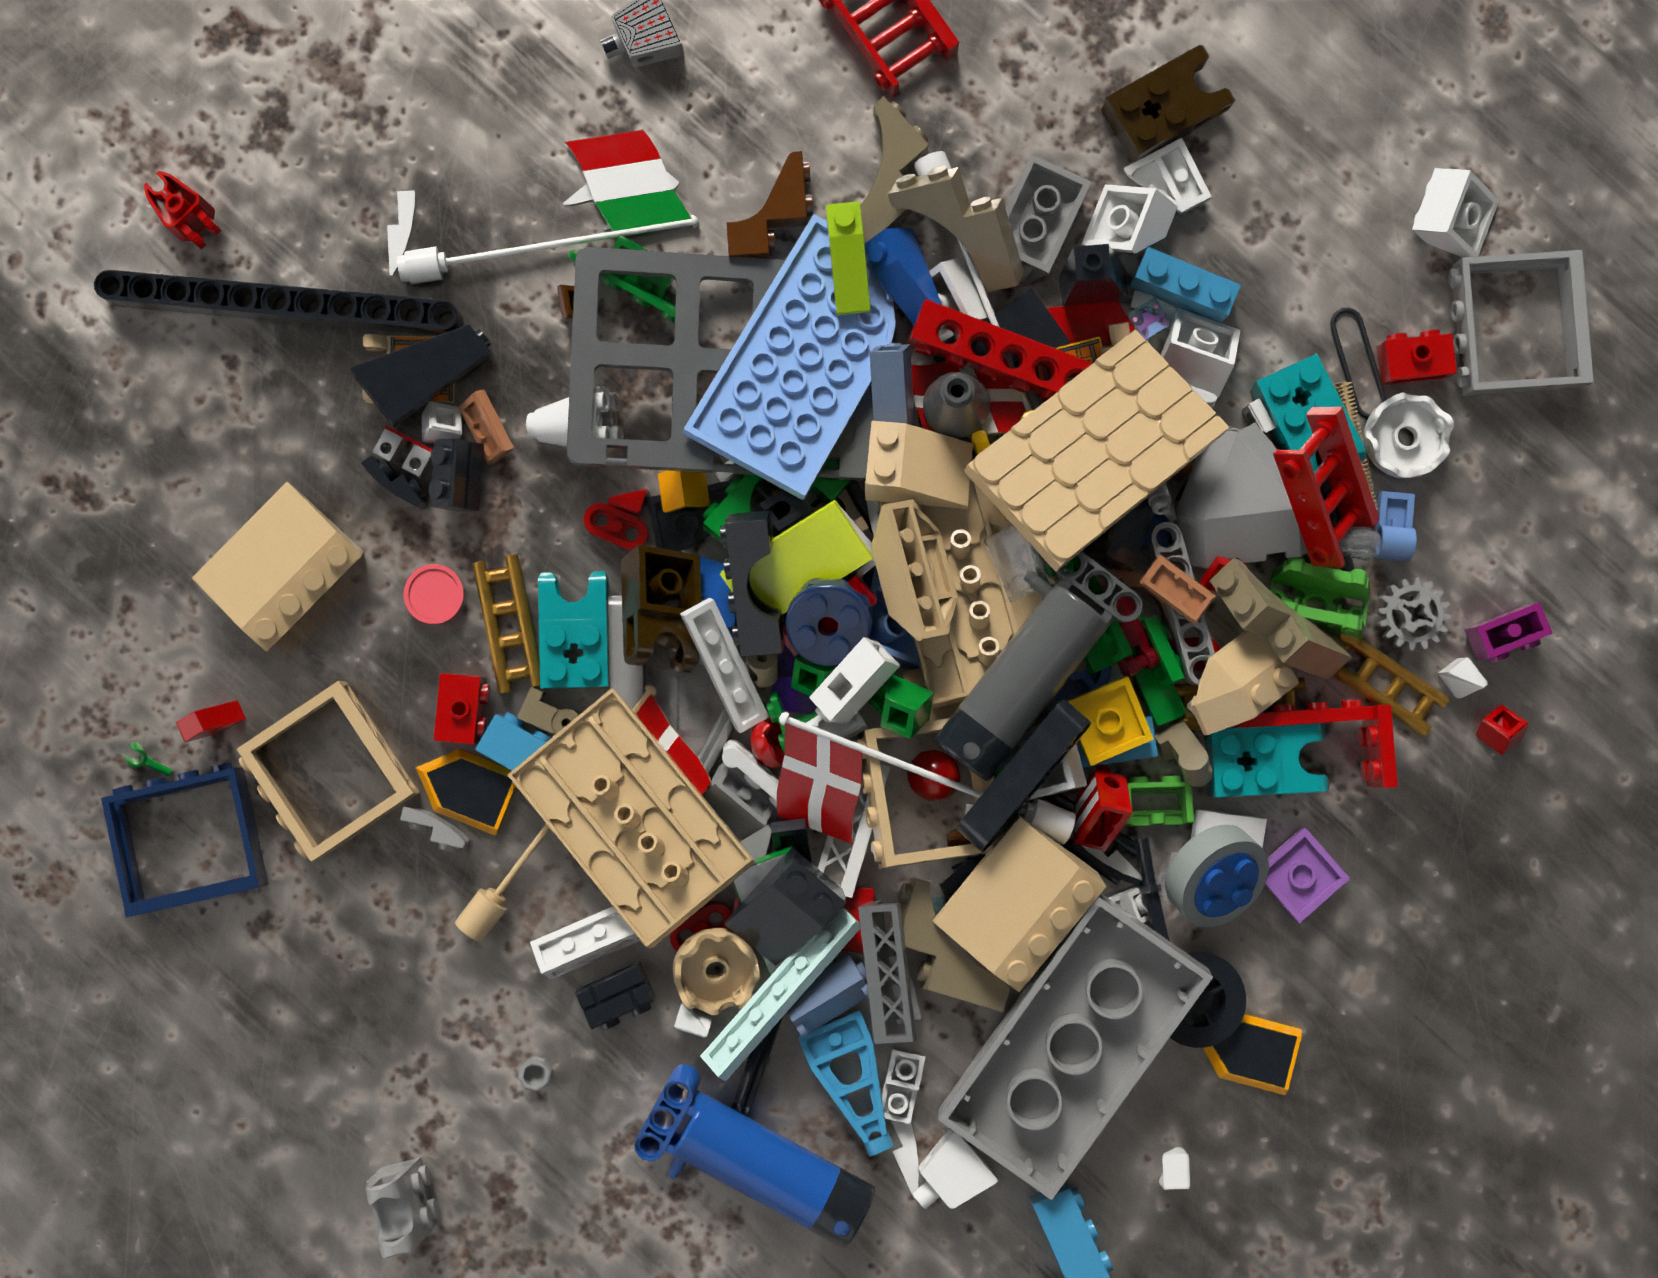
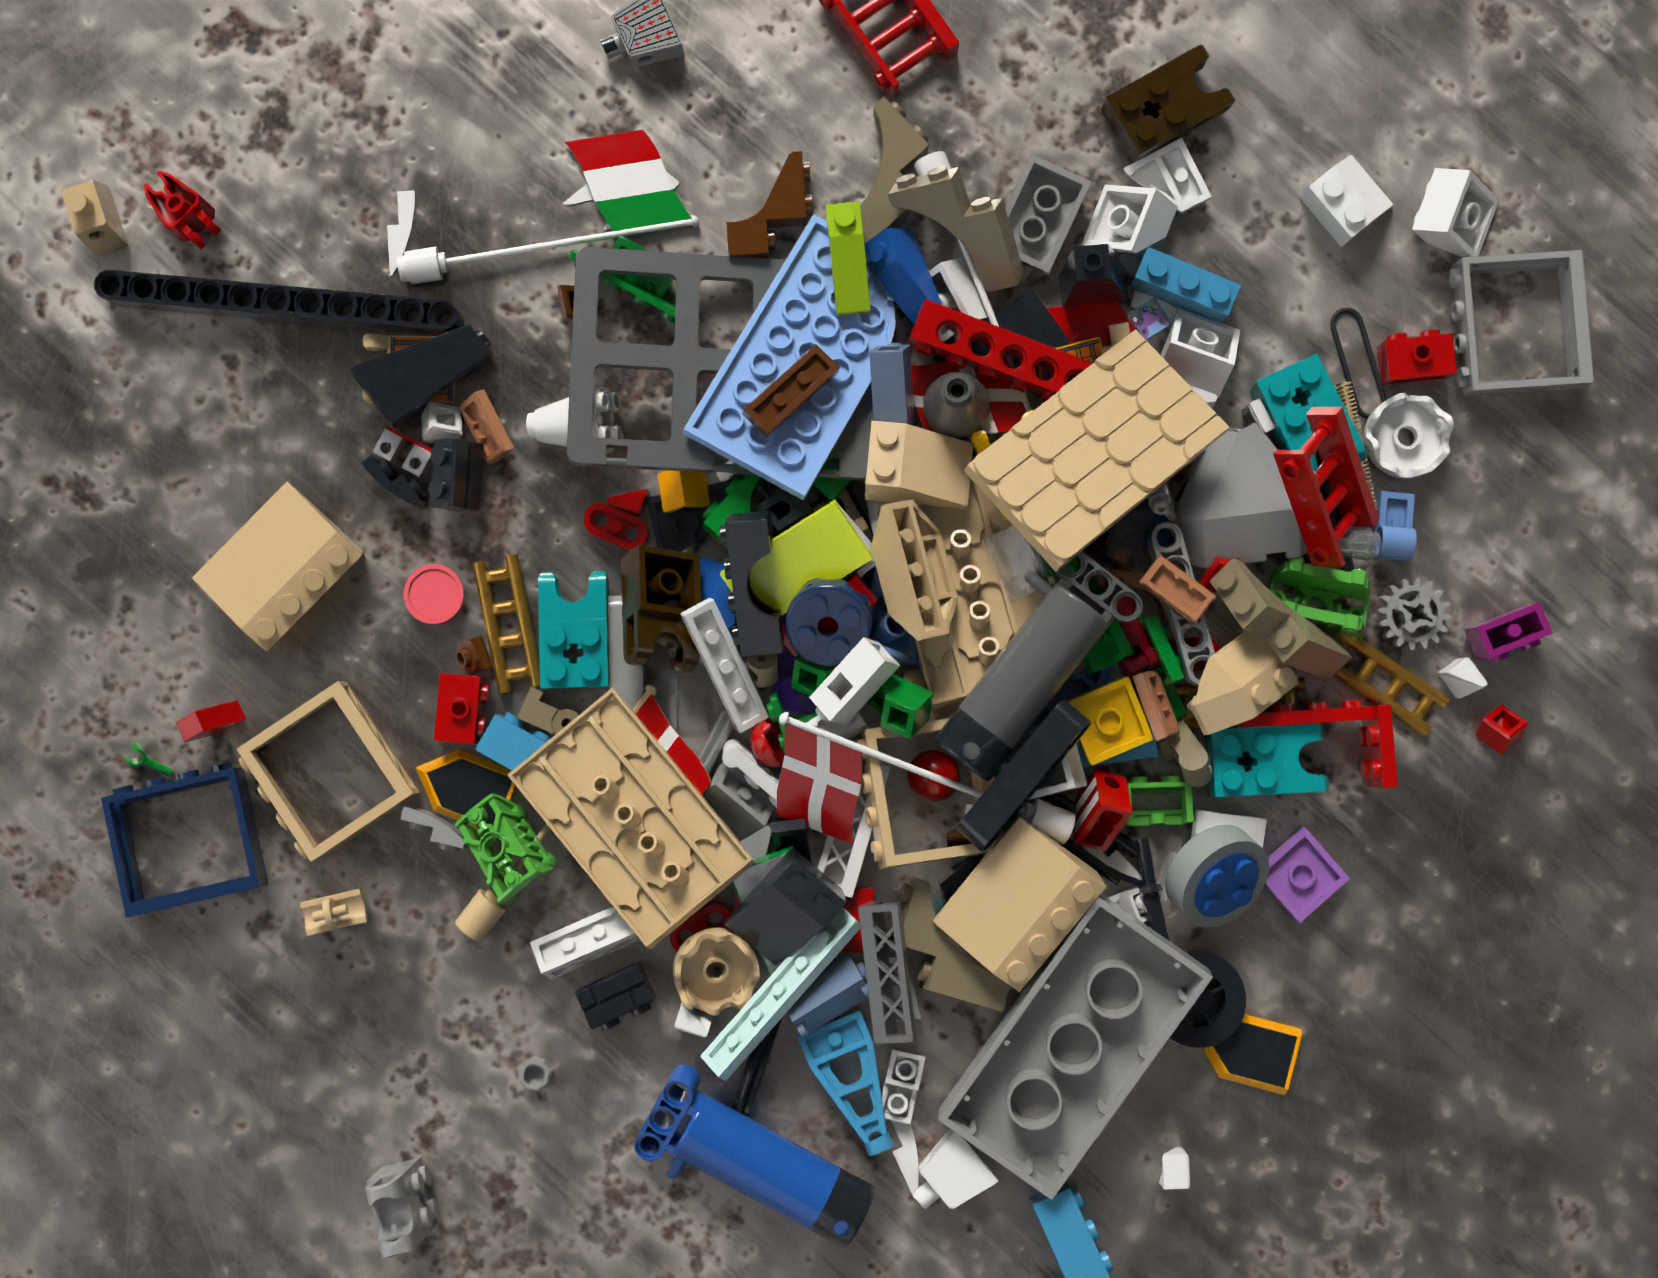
none -> tan torso [61,180,128,256]
none -> tan hips [300,888,369,936]
none -> bright green piece [454,793,557,905]
none -> reddish brown plate [455,635,493,674]
none -> reddish brown plate [742,344,840,438]
none -> nougat plate [1132,669,1180,741]
none -> white slope [1299,155,1393,248]

